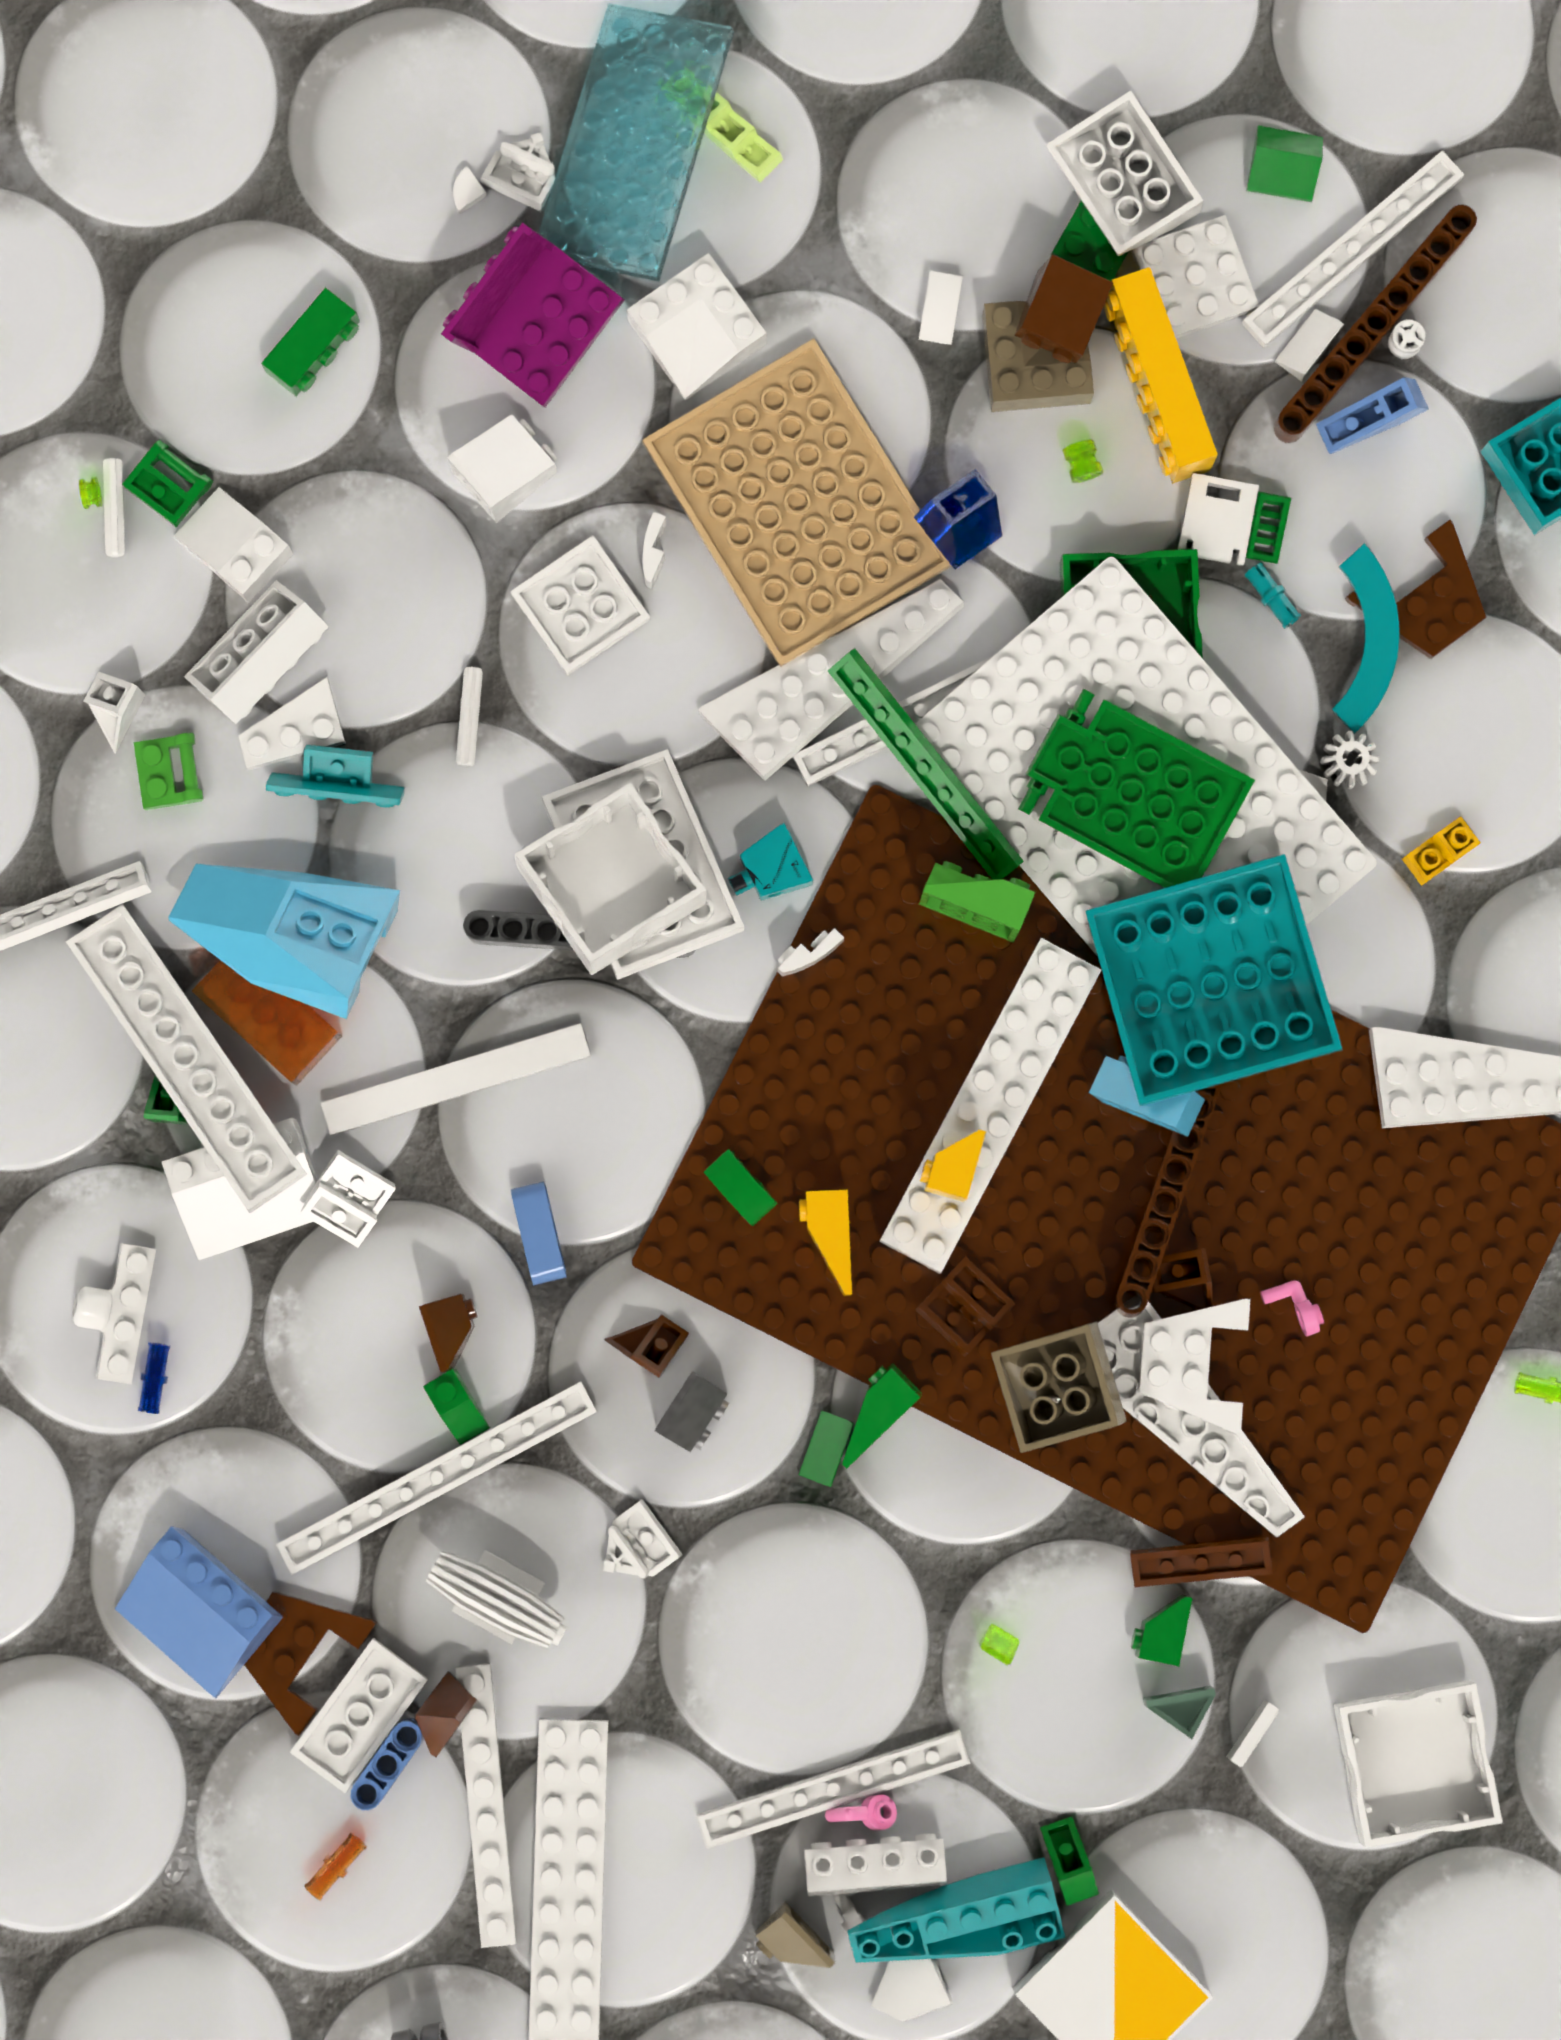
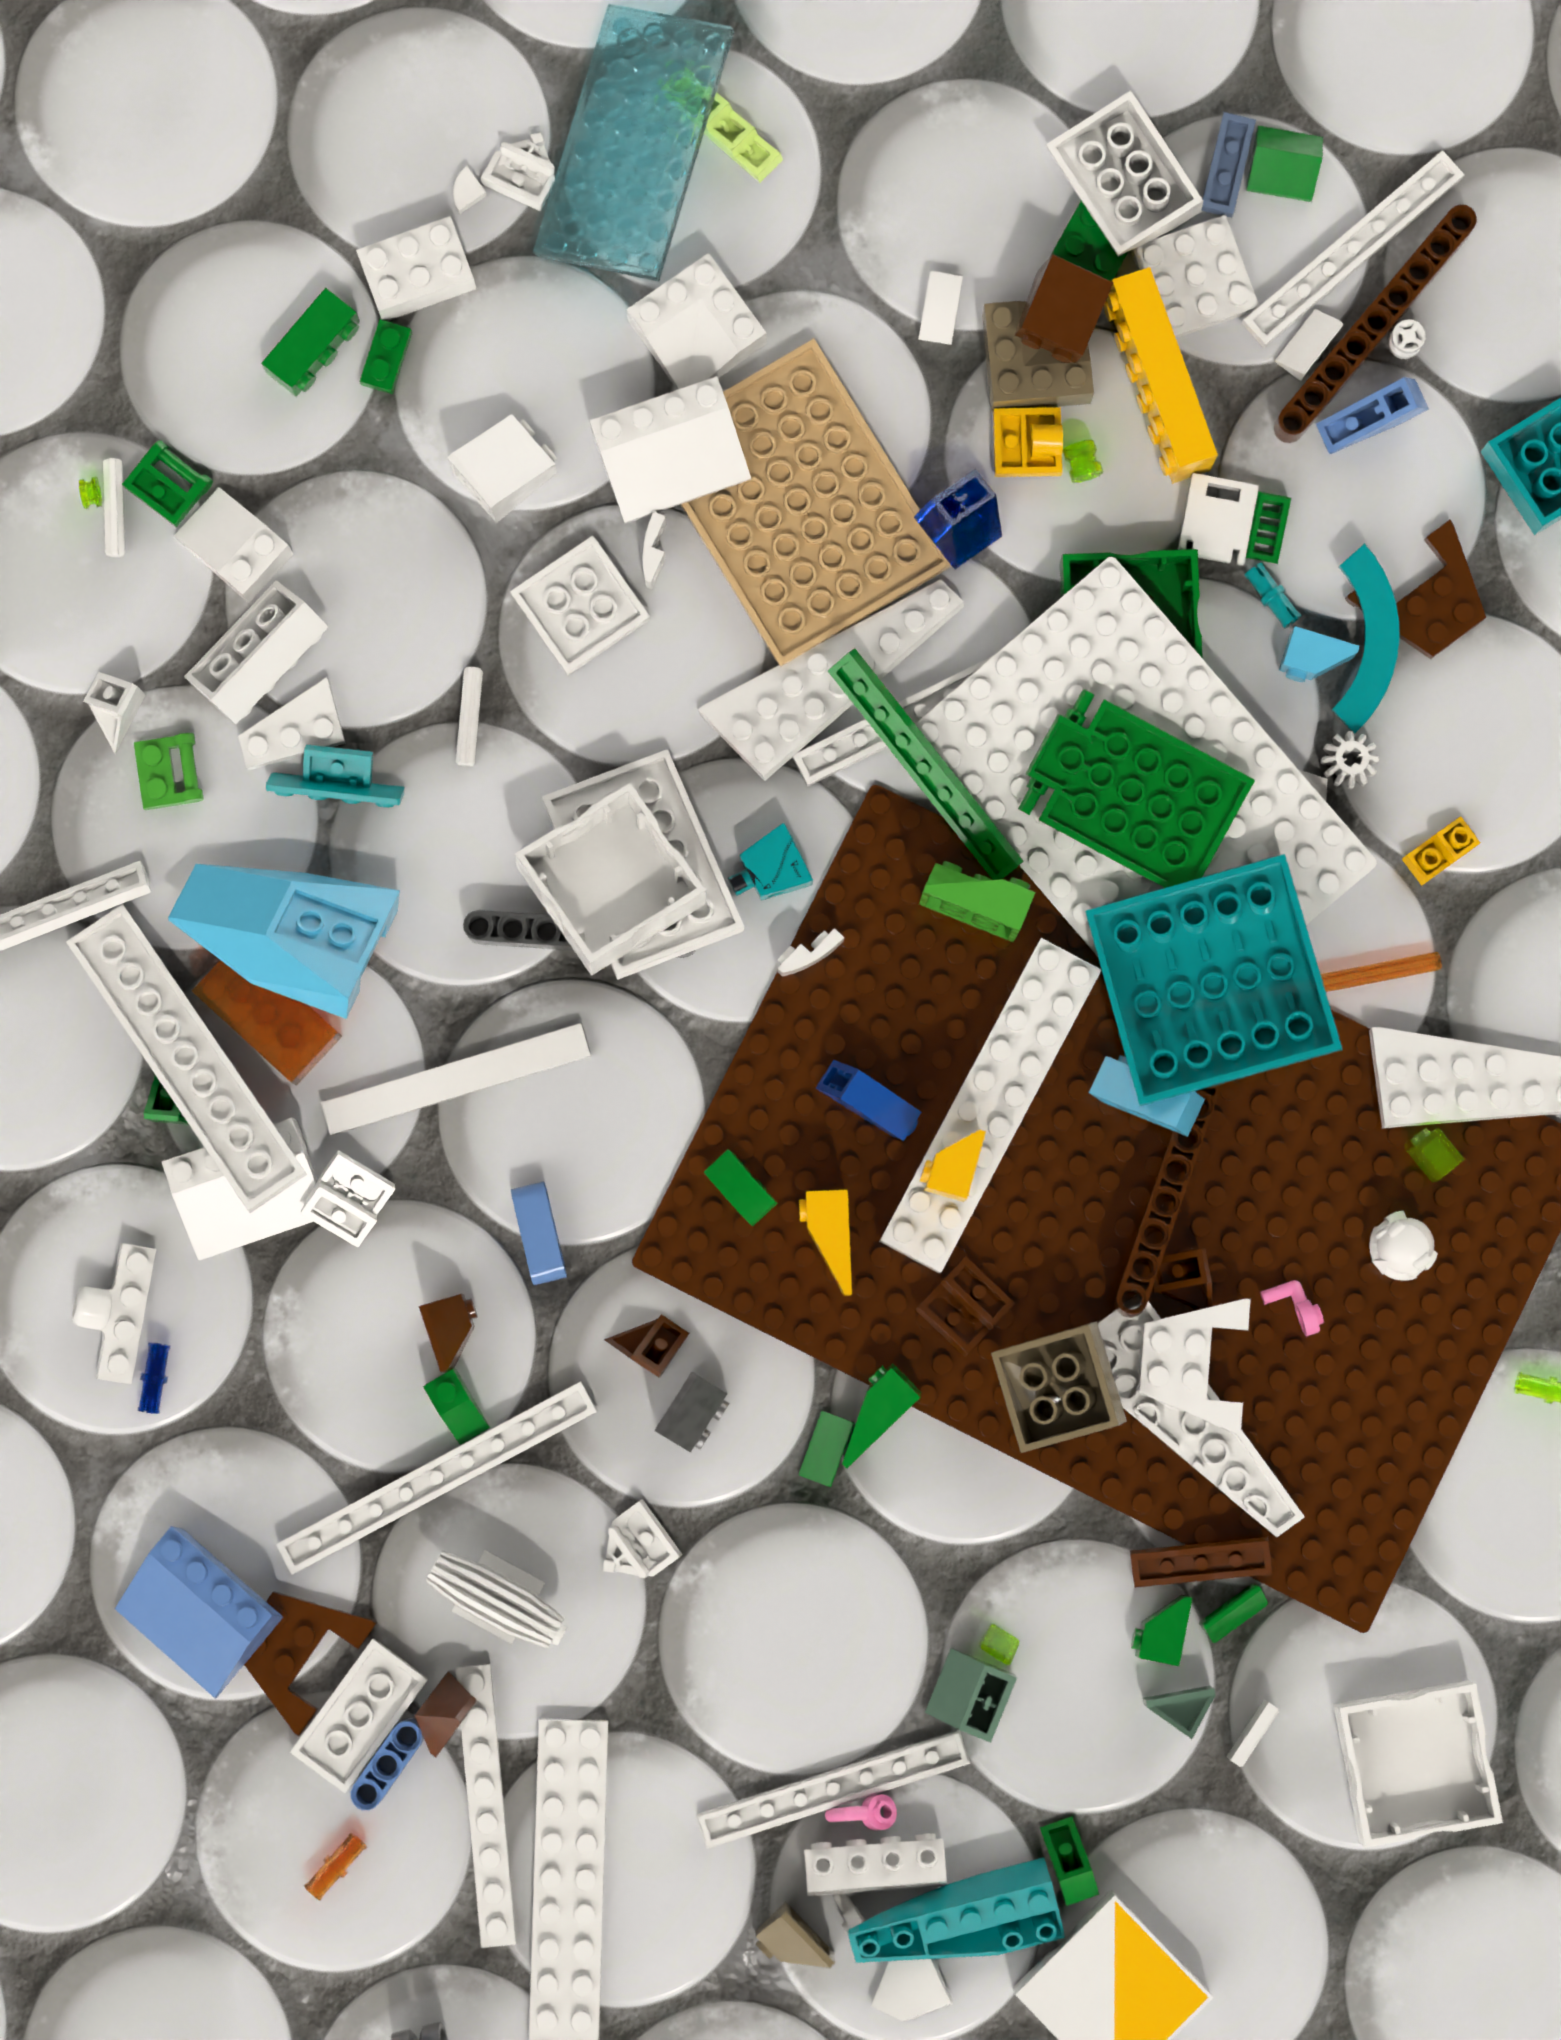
magenta bracket [441,222,625,407] -> none
none -> white brick [356,216,476,321]
none -> green plate [359,319,413,395]
none -> white slope [589,376,751,523]
none -> blue slope [816,1060,921,1141]
none -> sand green slope [925,1648,1017,1743]
none -> yellow plate [993,407,1063,477]
none -> green slope [1199,1583,1268,1643]
none -> sand blue plate [1201,112,1256,218]
none -> medium azure slope [1279,626,1360,682]
none -> clear orange axle [1321,952,1442,992]
none -> white helmet [1369,1211,1438,1281]
none -> clear neon green brick [1407,1127,1465,1183]

